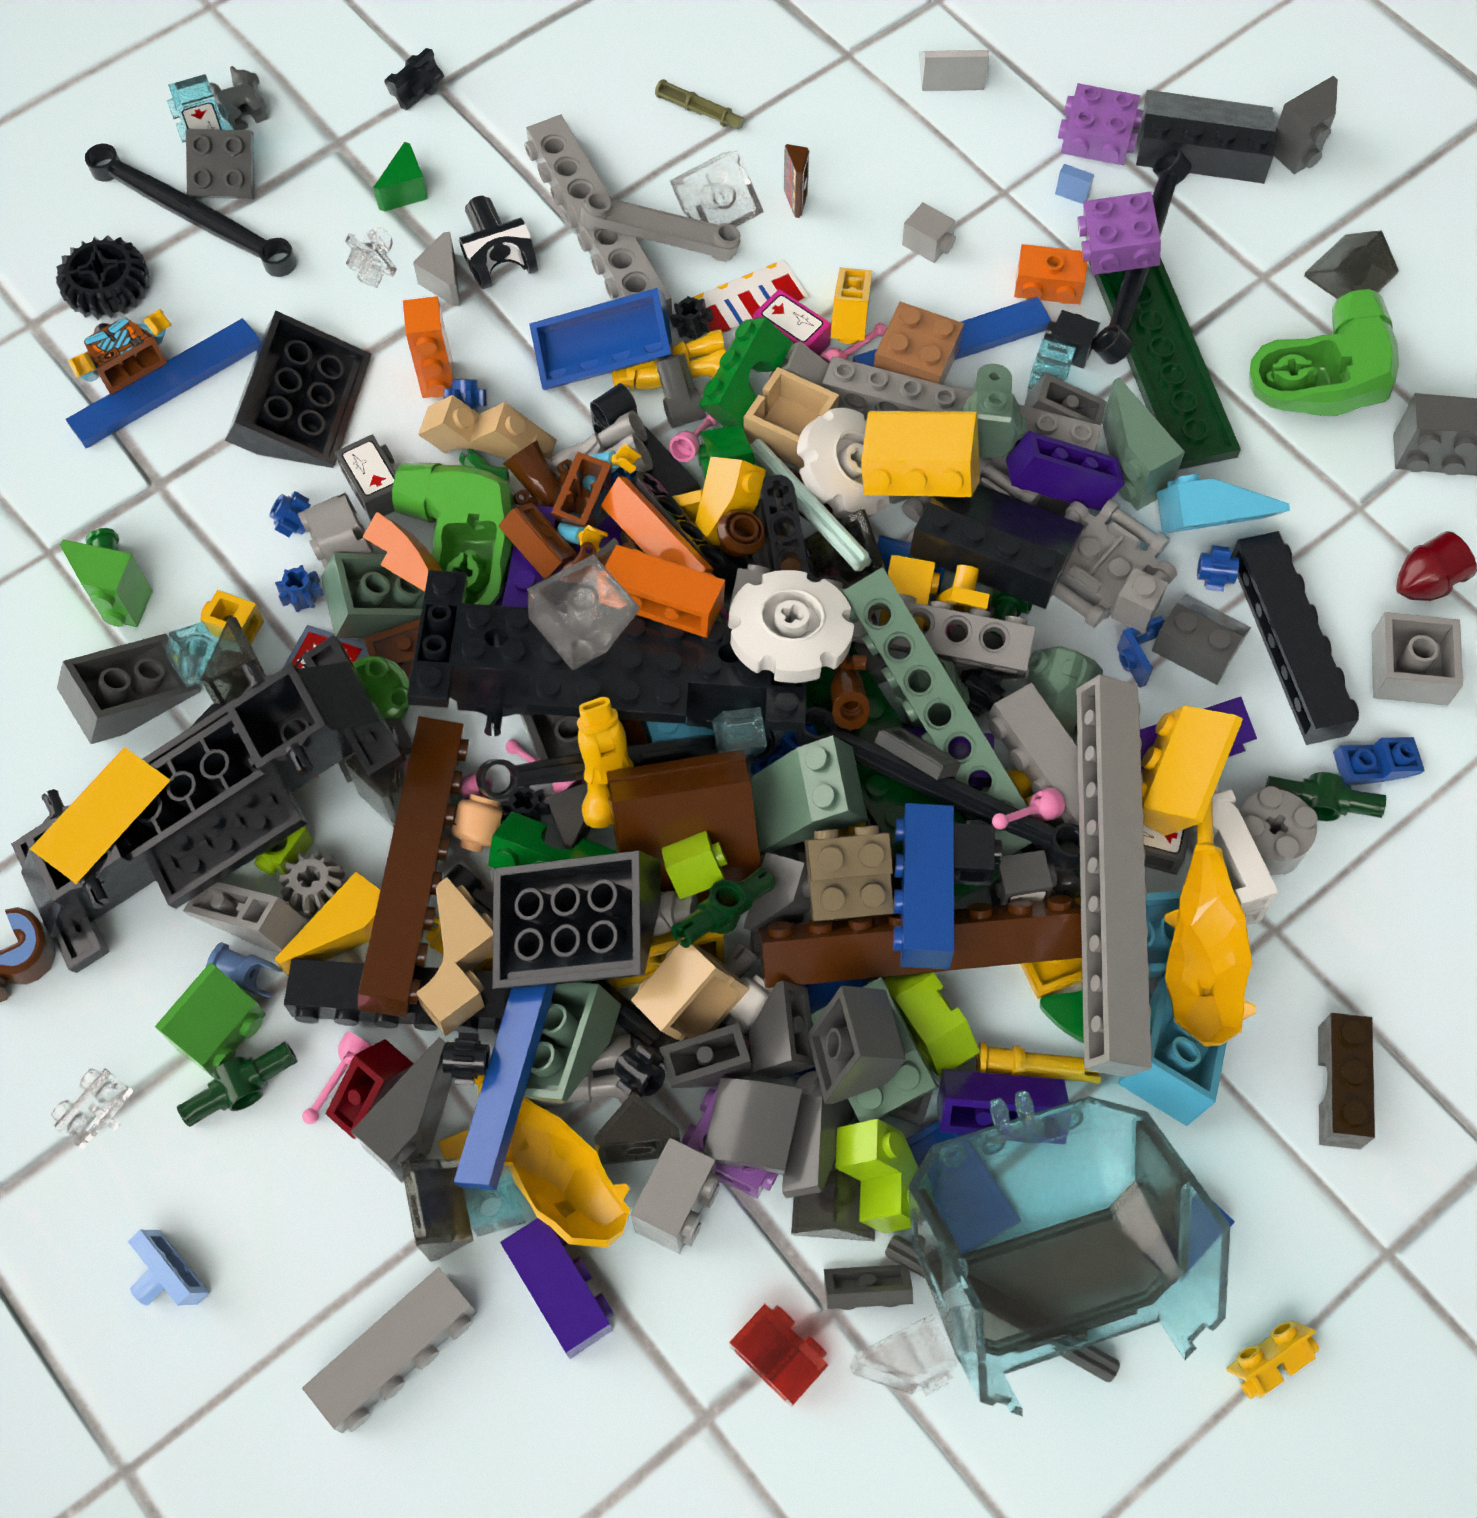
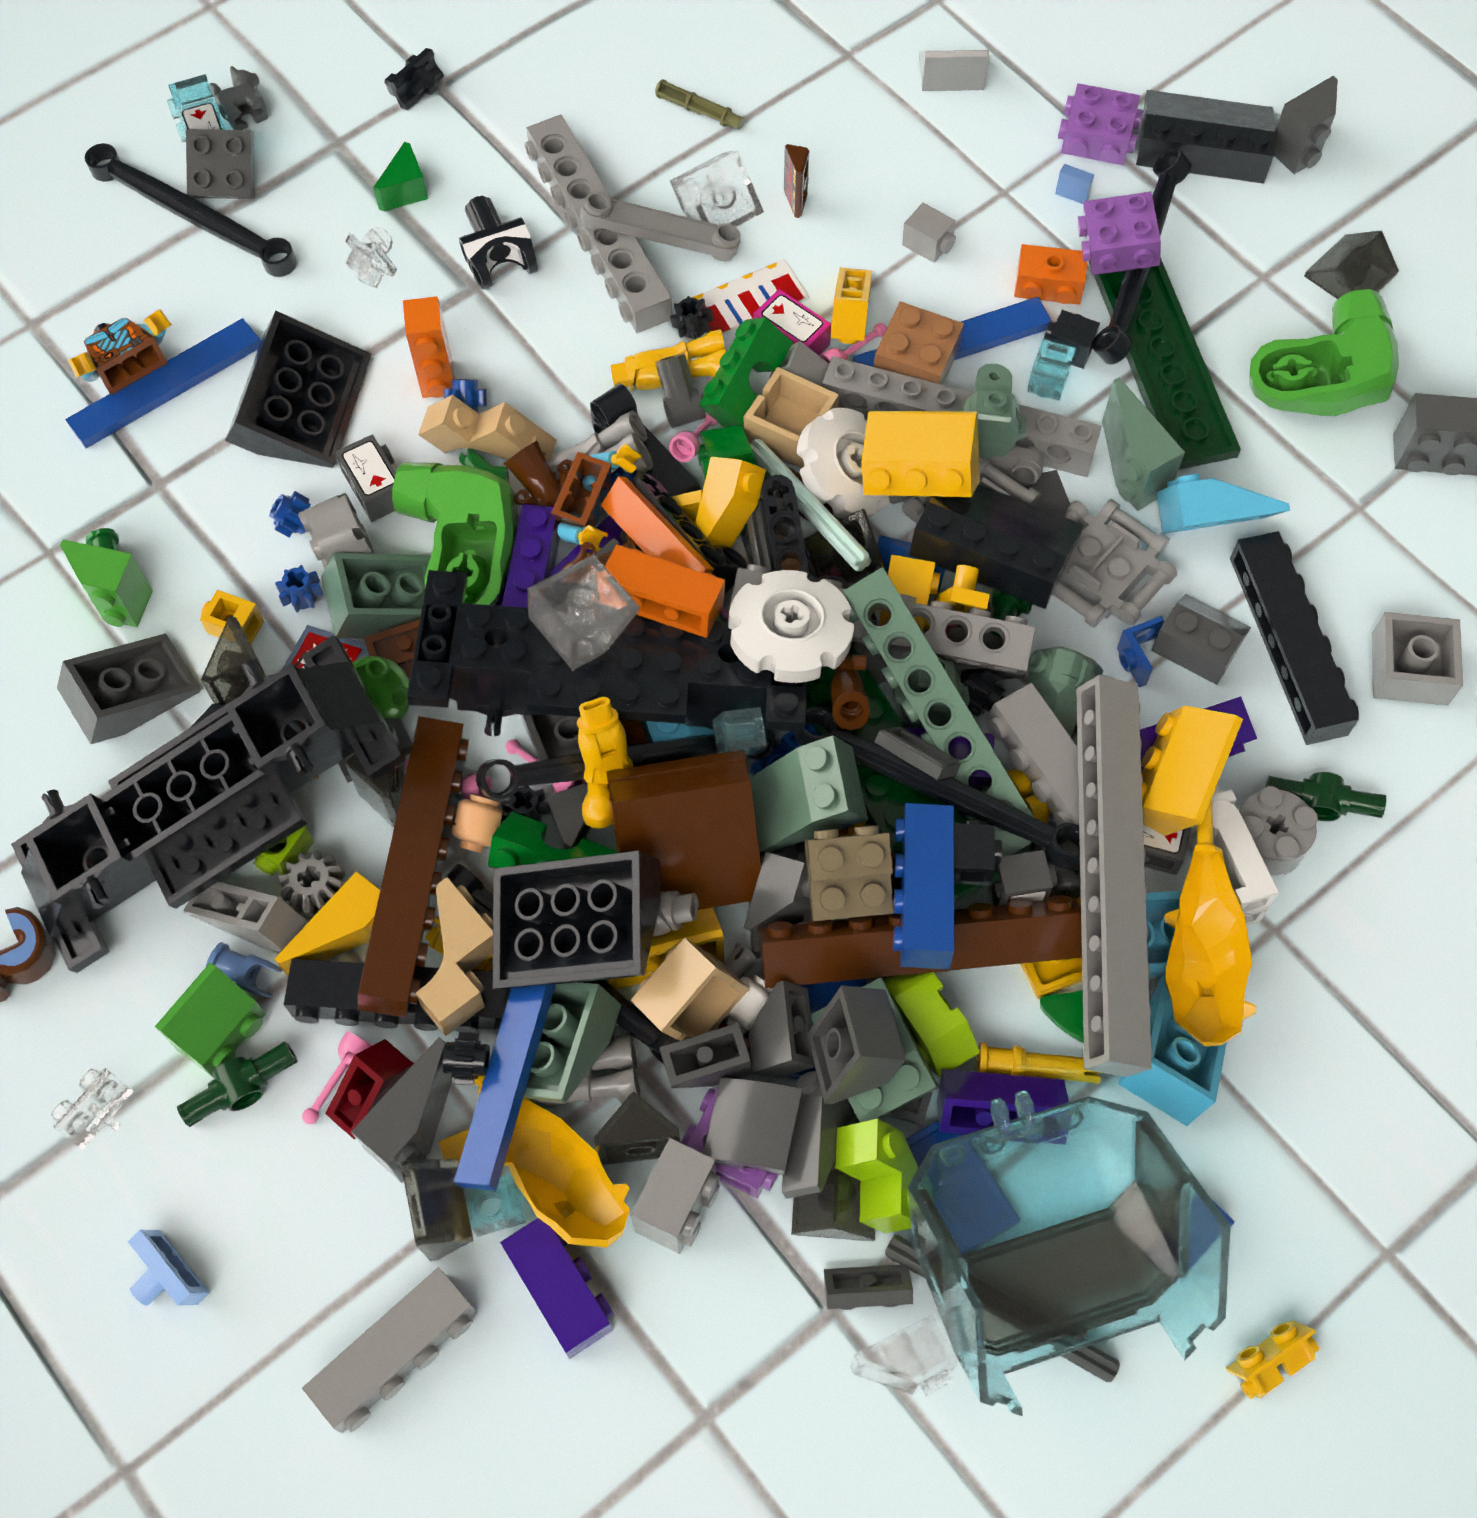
yellow sticker [30,747,171,884] -> none
black gear [55,235,150,320] -> none
clear light blue brick [166,622,225,687] -> none
slope [363,512,442,591] -> none
light grey slope [413,231,460,306] -> none
dark orange slope [499,502,577,578] -> none
blue slope [529,288,673,390] -> none
black gear [614,1045,666,1099] -> none
lime brick [661,830,728,900] -> none
dark green pin [671,867,775,948] -> none
reddish brown cone [717,509,766,558] -> none
clear red brick [729,1303,828,1408] -> none
bright pink hinge [992,788,1065,829] -> none
dark purple brick [1006,431,1125,511] -> none
dark grey slope [1024,373,1107,425] -> none
light grey brick [1111,567,1168,633] -> none
blue gear [1197,545,1239,592] -> none
dark brown arch [1318,1013,1375,1150] -> none
blue slope [1333,737,1425,785] -> none
dark red helmet [1396,531,1477,601] -> none

